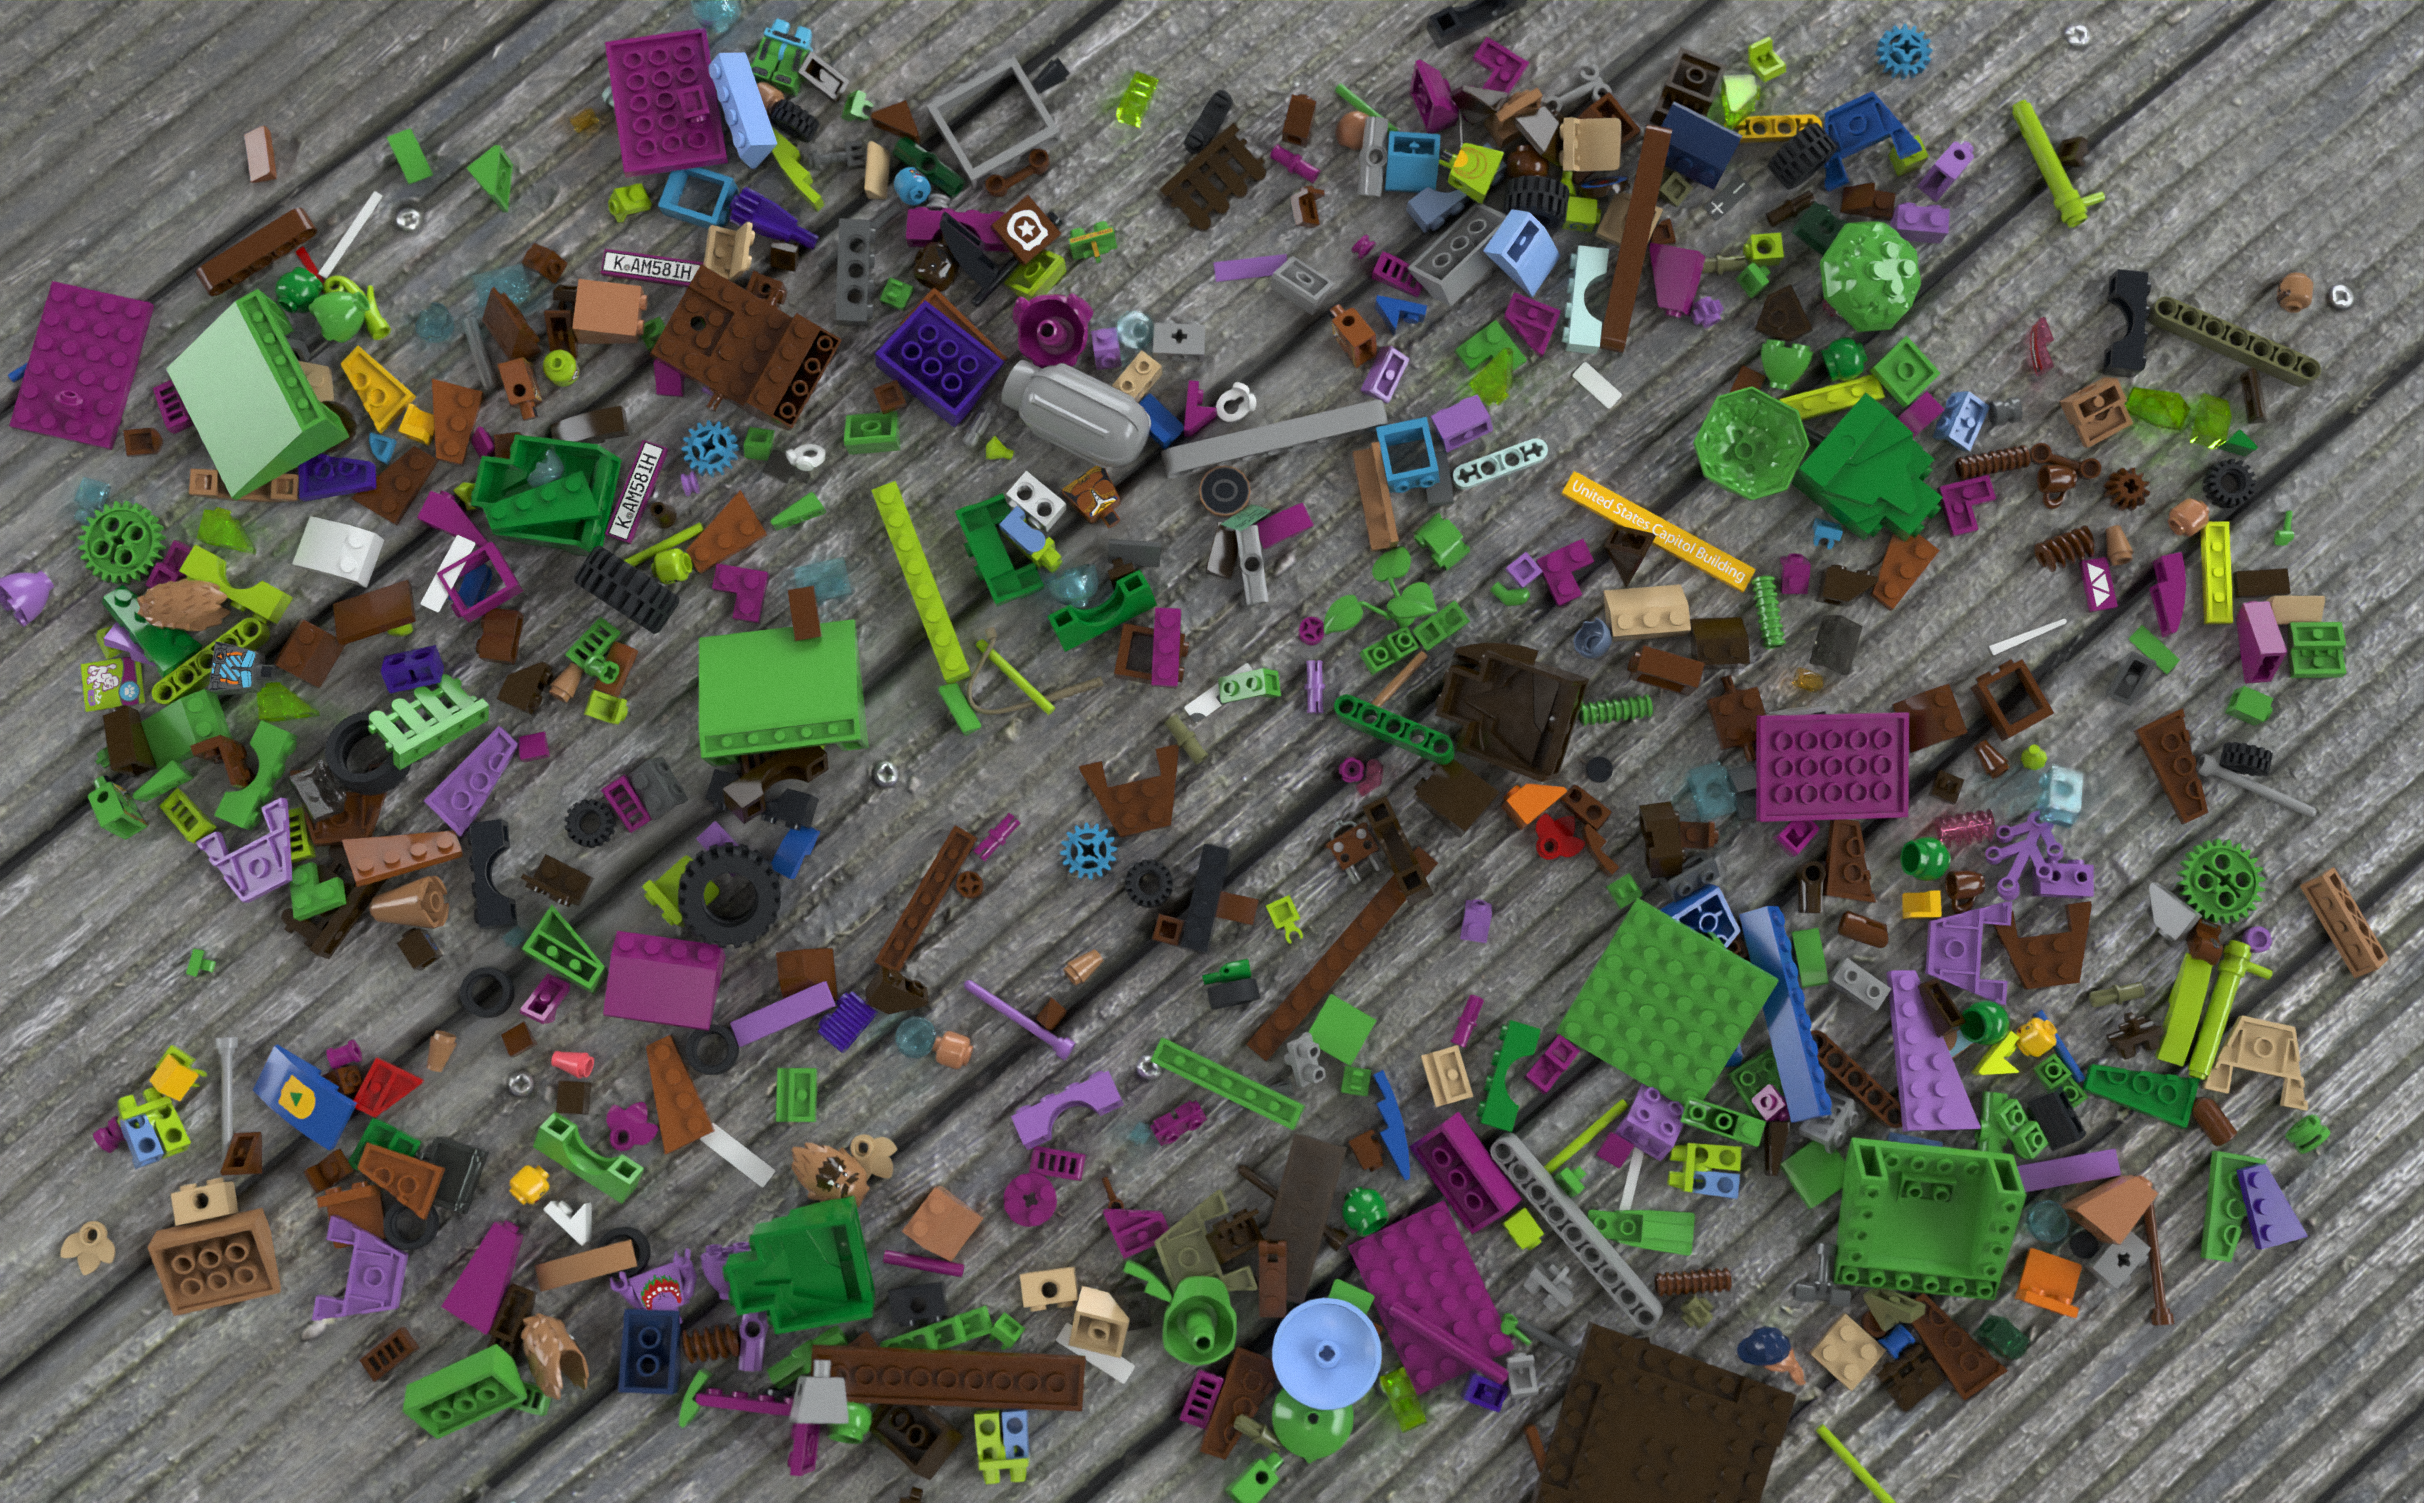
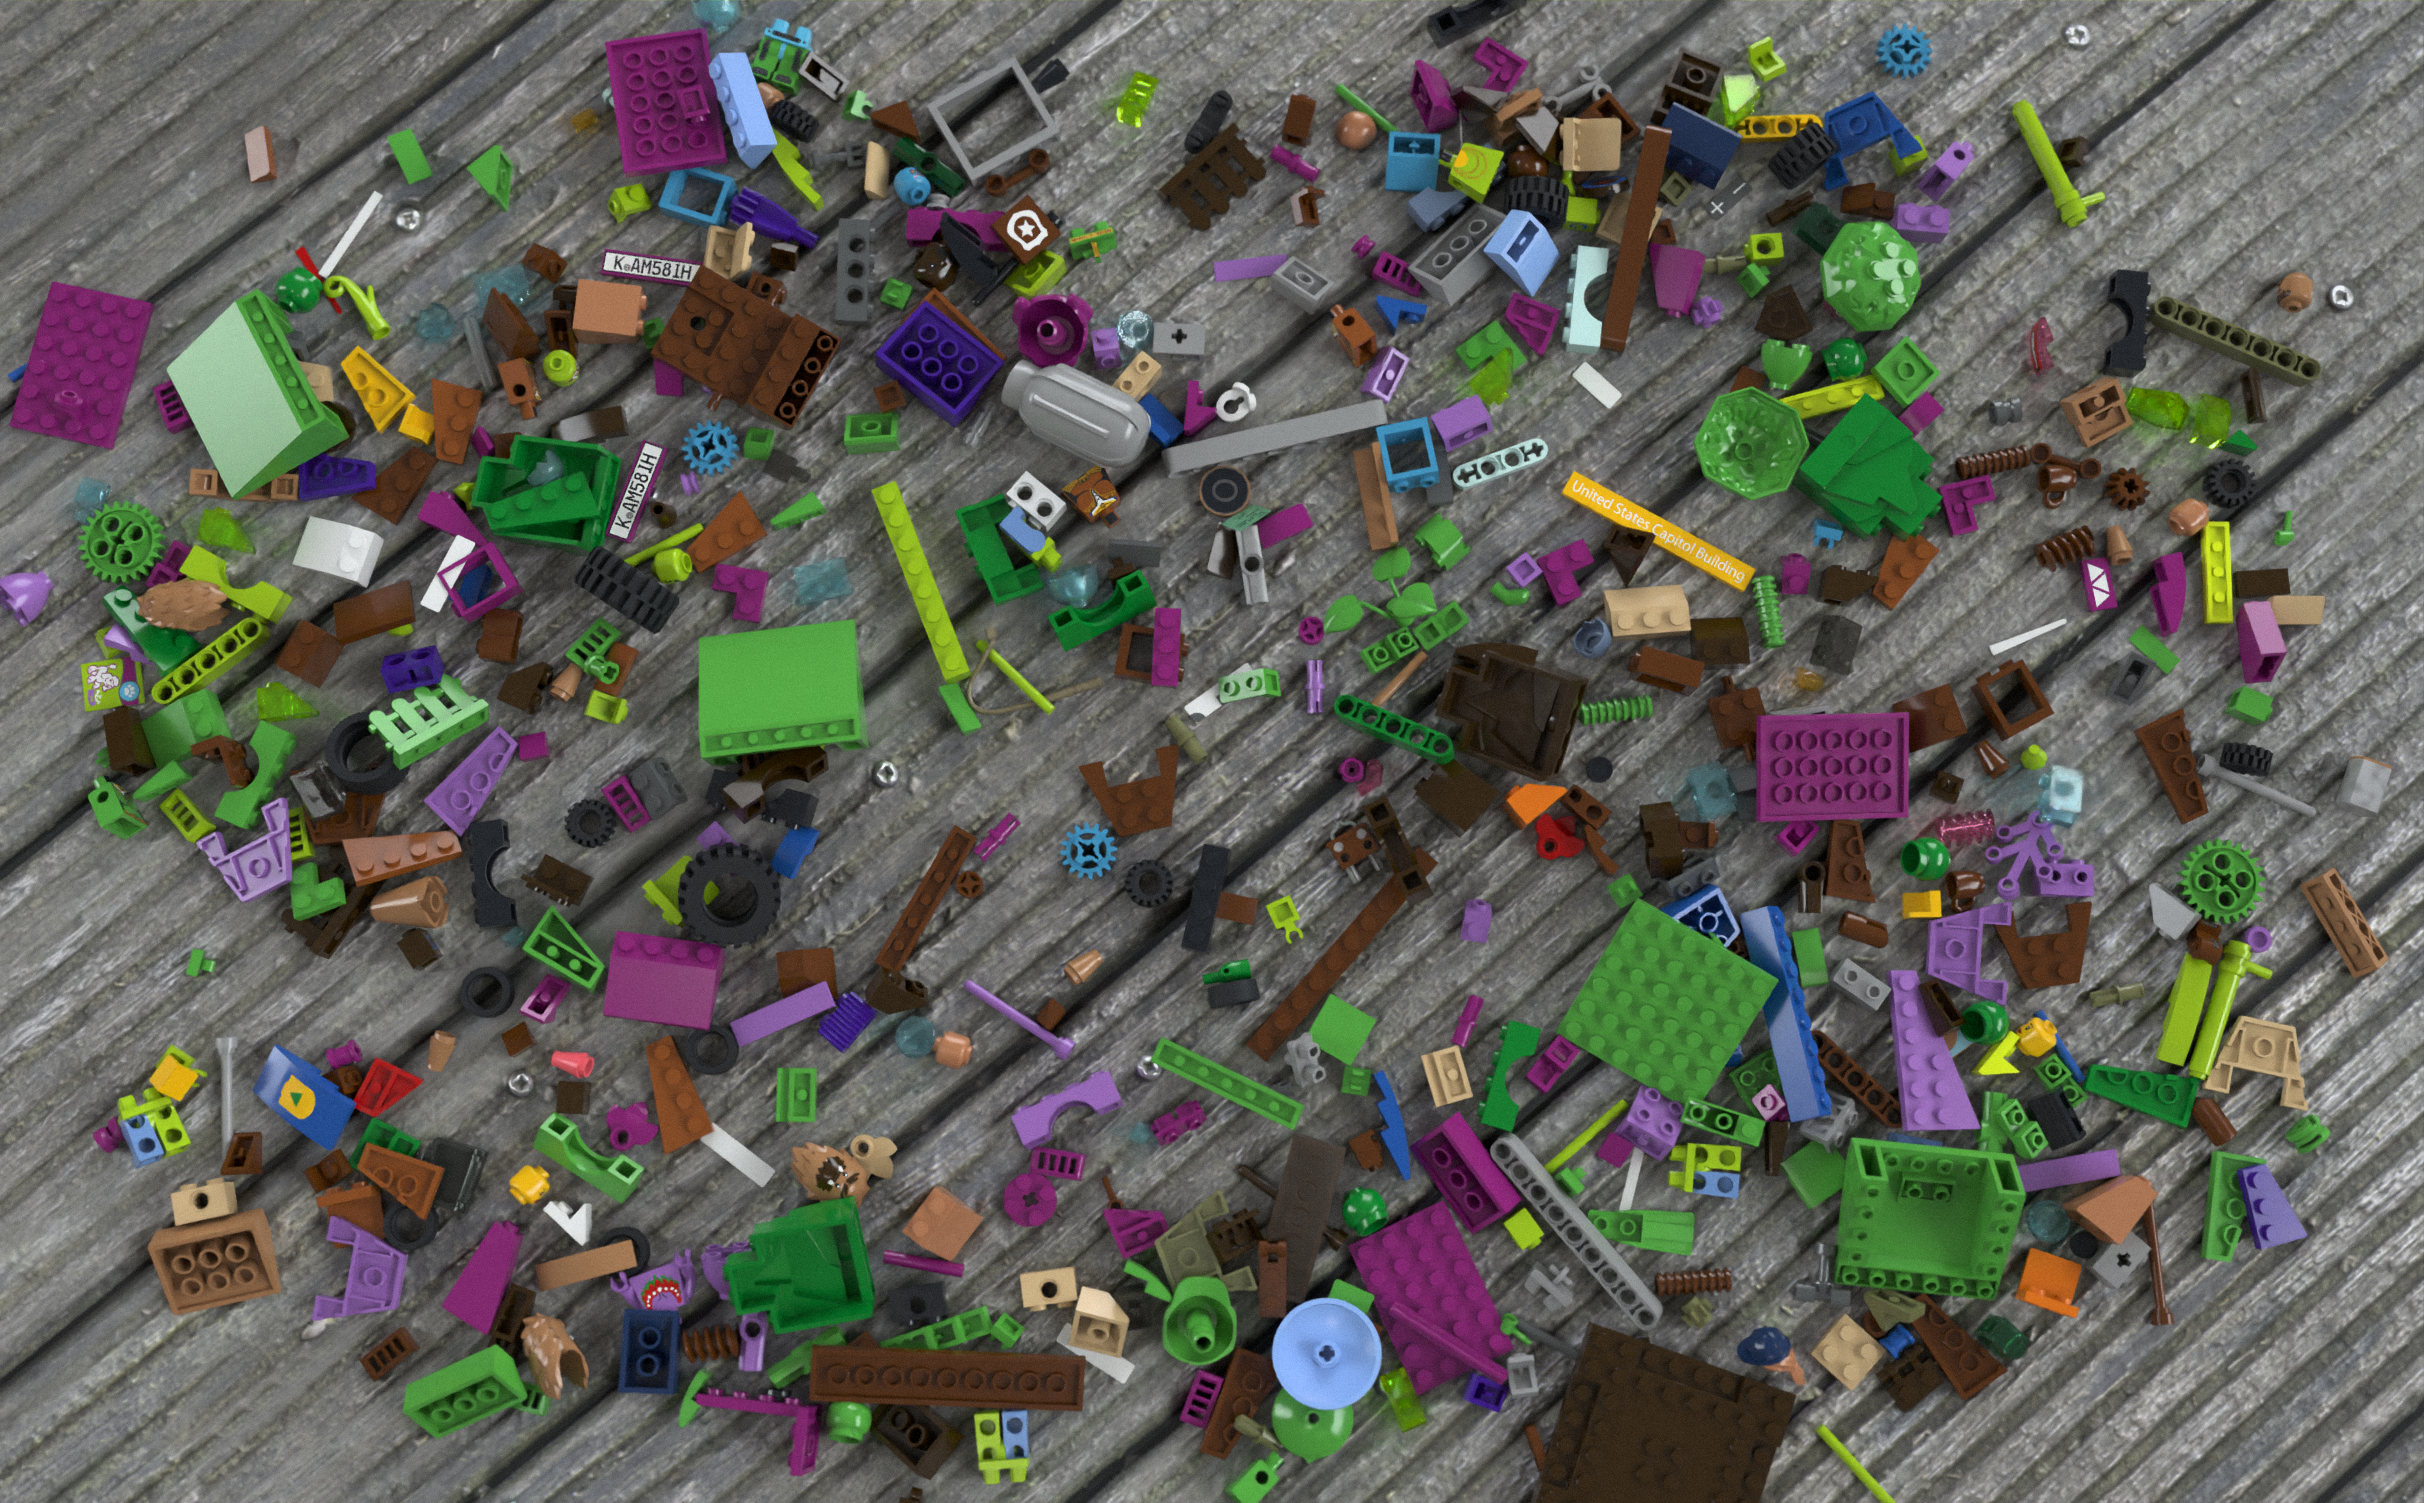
tan plate [60,1221,115,1275] -> none
reddish brown plate [123,427,164,457] -> none
reddish brown beam [196,208,317,296] -> none
torso [208,641,277,695] -> none
bright green piece [309,291,370,343] -> none
dark azure tile [369,432,397,465] -> none
white piece [786,444,825,471] -> none
reddish brown slope [788,585,822,641] -> none
light grey torso [790,1360,849,1424] -> none
lime rock [986,436,1014,460] -> none
reddish brown slope [1152,914,1185,947] -> none
light grey piece [1358,117,1389,197] -> none
medium blue bracket [1933,391,1990,452] -> none
dark brown hips [2106,1012,2164,1060] -> none
bright green slope [2288,622,2347,678] -> none
none -> flat silver piece [2335,755,2392,817]

